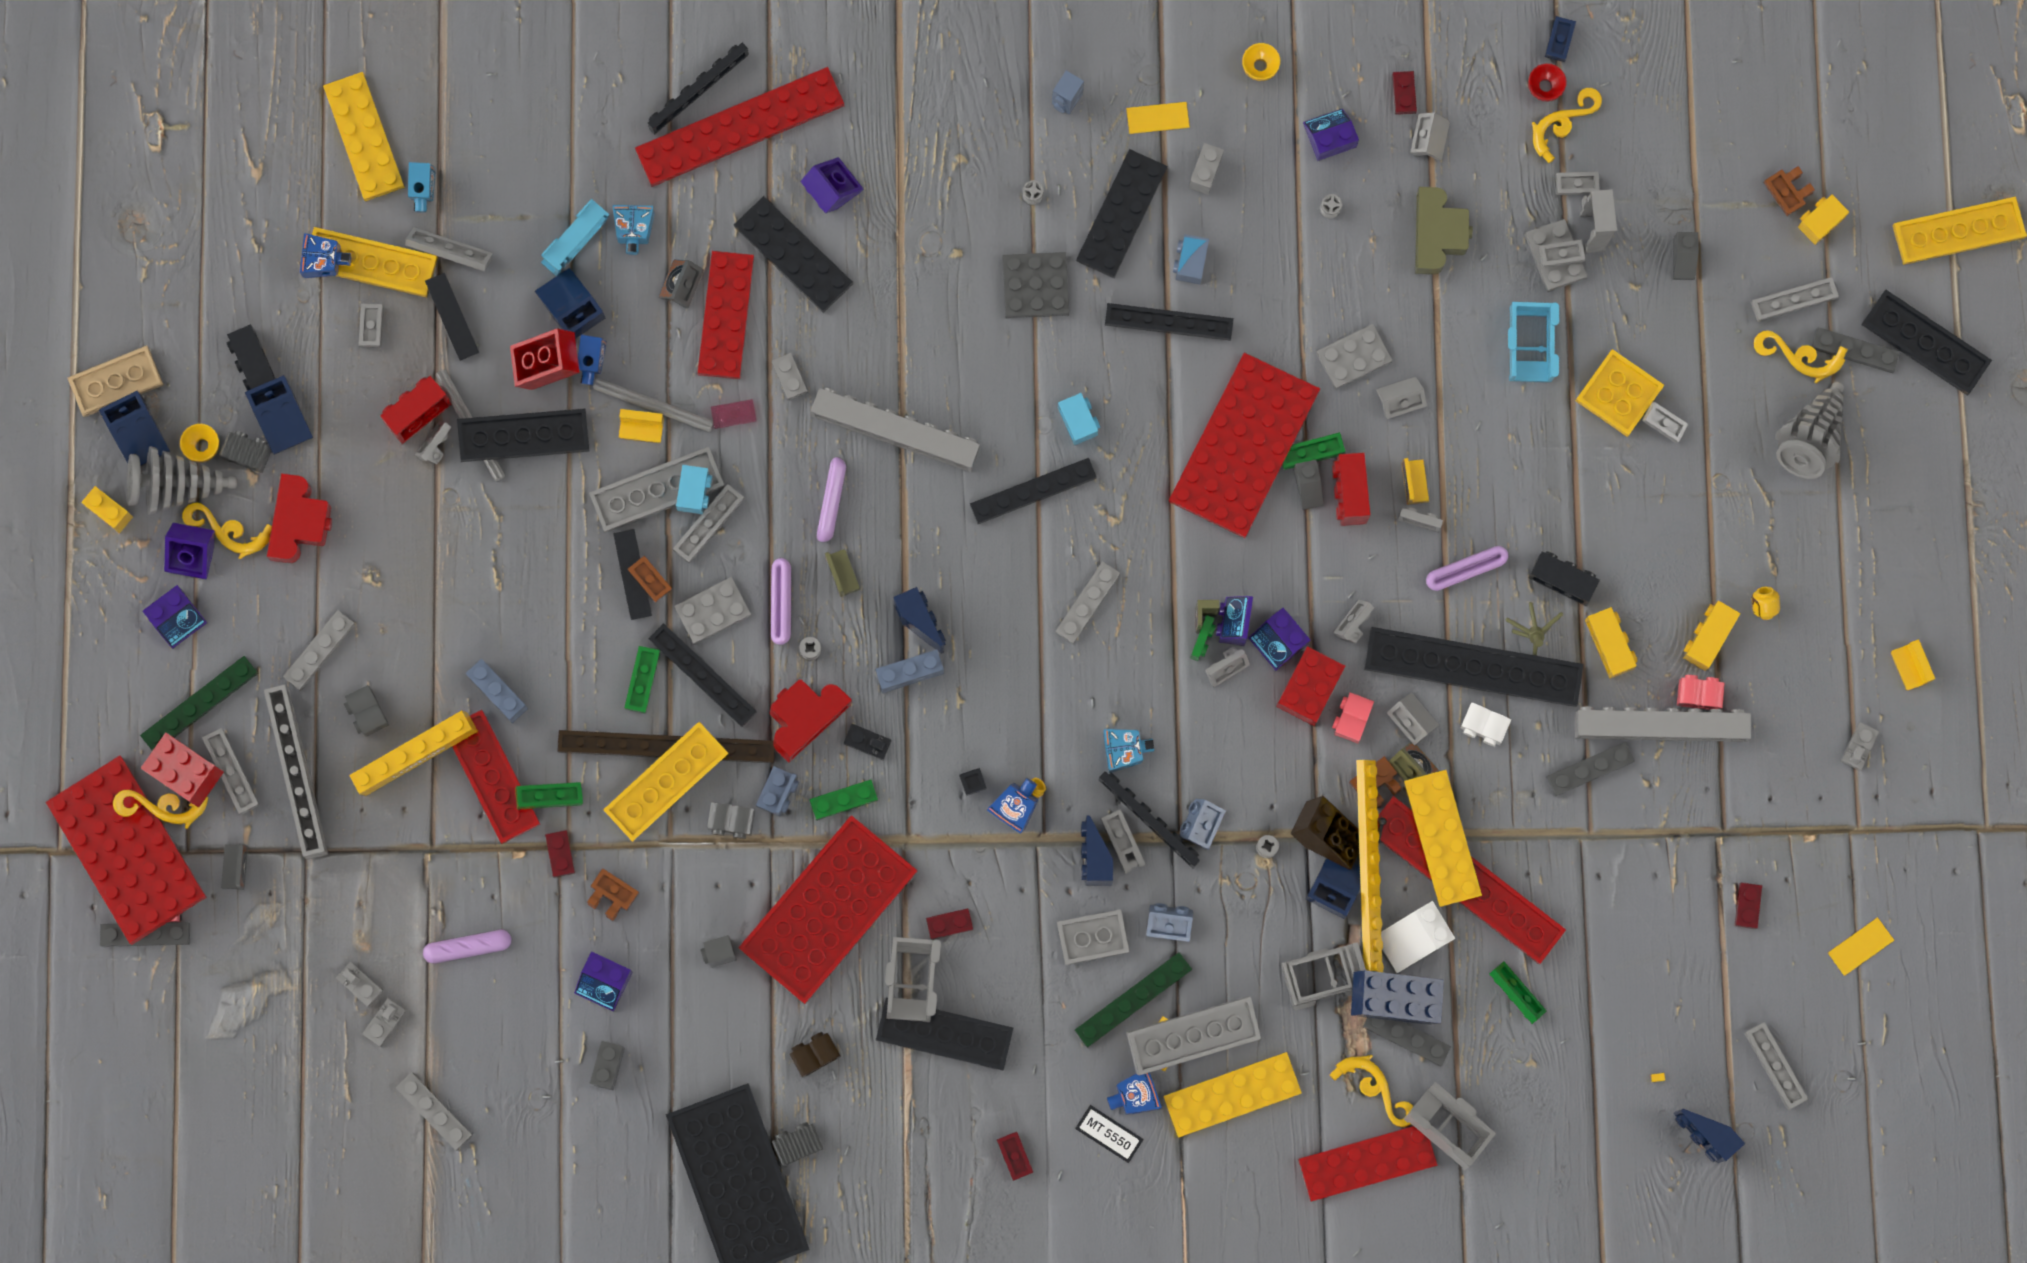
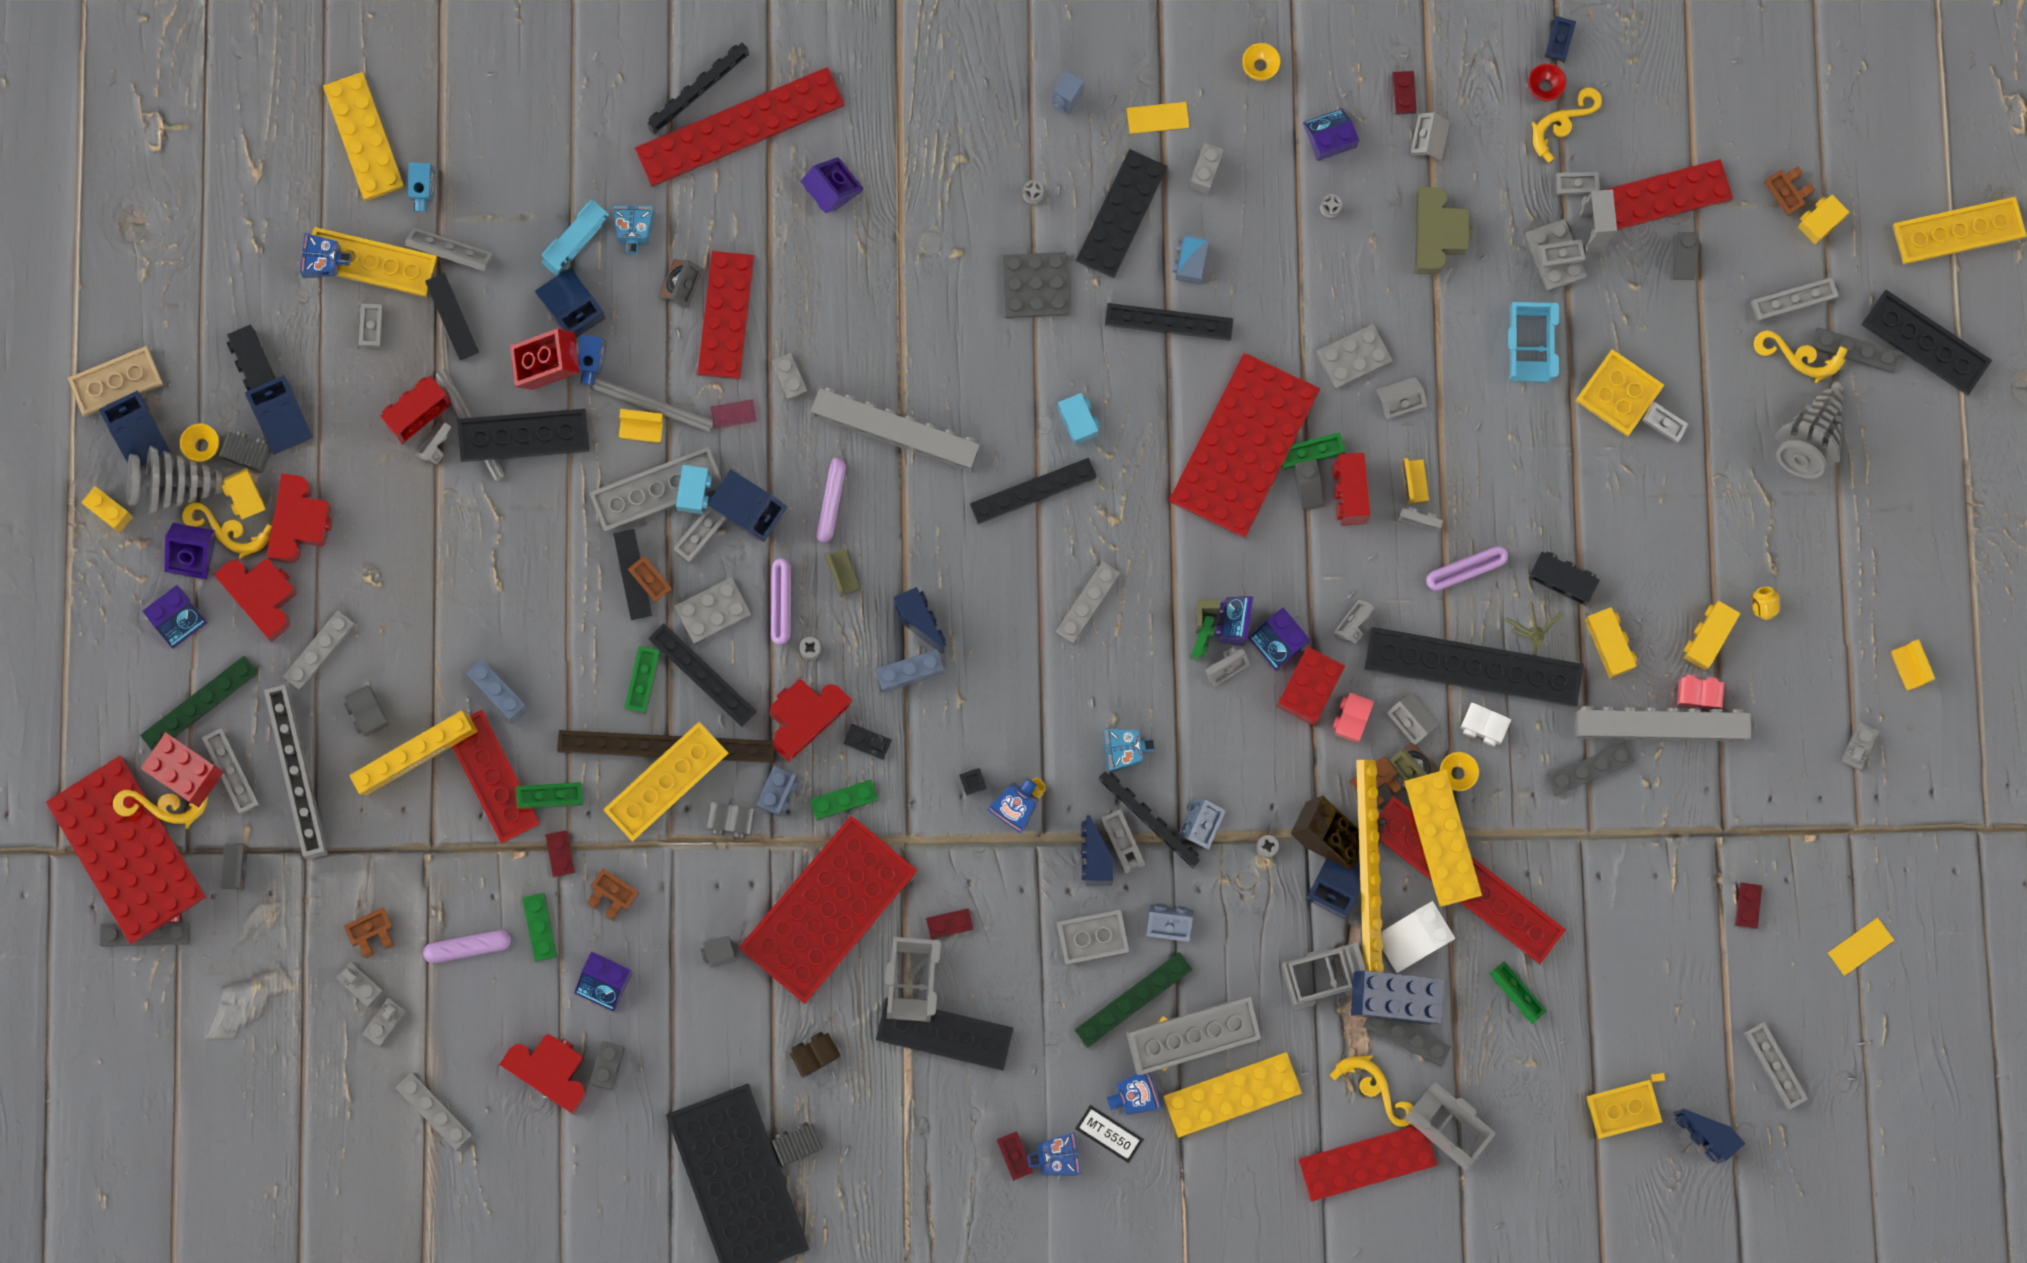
black plate [734,196,853,313] -> none
none -> red brick [213,558,296,642]
none -> yellow brick [222,468,266,520]
none -> dark orange plate [344,907,395,959]
none -> red brick [499,1034,586,1115]
none -> green plate [522,893,557,962]
none -> dark blue slope [707,469,788,542]
none -> blue torso [1027,1132,1081,1176]
none -> yellow piece [1439,752,1479,791]
none -> yellow plate [1586,1080,1662,1139]
none -> red plate [1605,159,1733,230]

